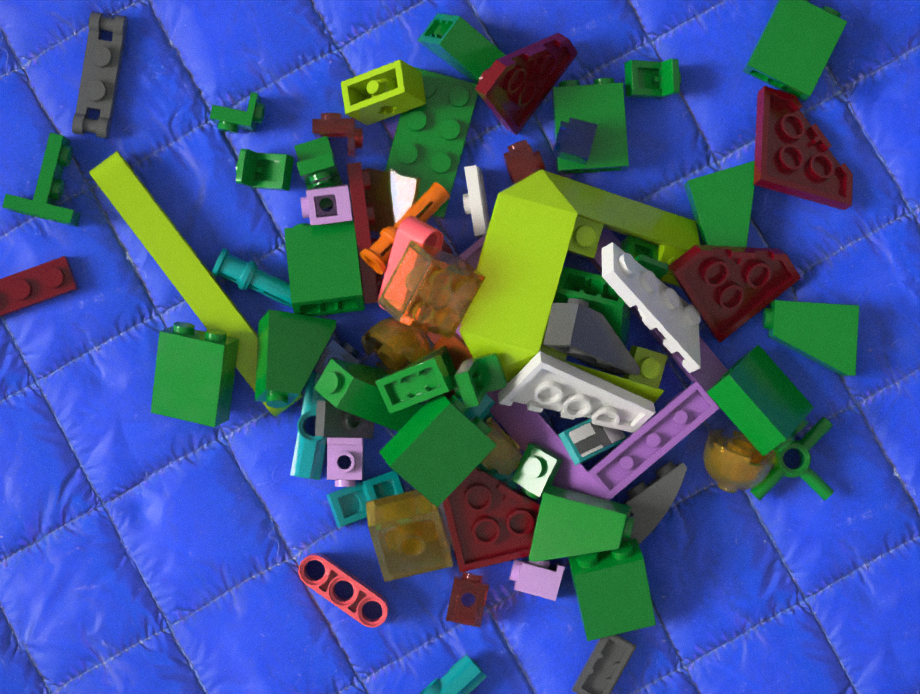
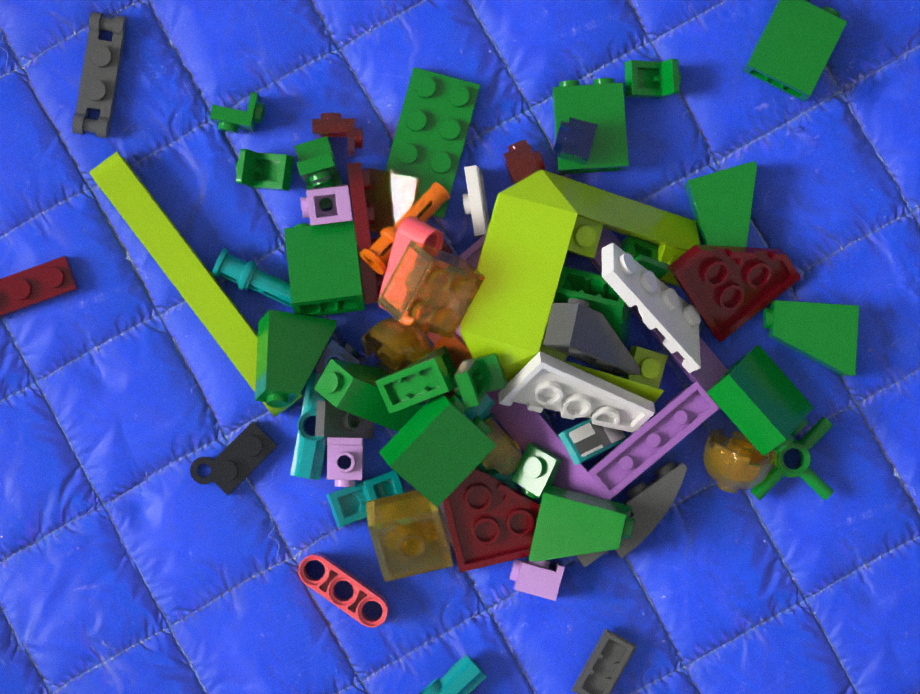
green bracket [2,132,81,227] -> none
green brick [151,322,239,427] -> none
lime brick [341,60,426,126] -> none
green slope [417,13,505,84] -> none
clear red brick [446,572,489,628] -> none
dark red plate [475,32,578,136] -> none
green brick [568,538,656,641] -> none
dark red plate [753,86,853,210] -> none
none -> black hinge [190,421,278,495]

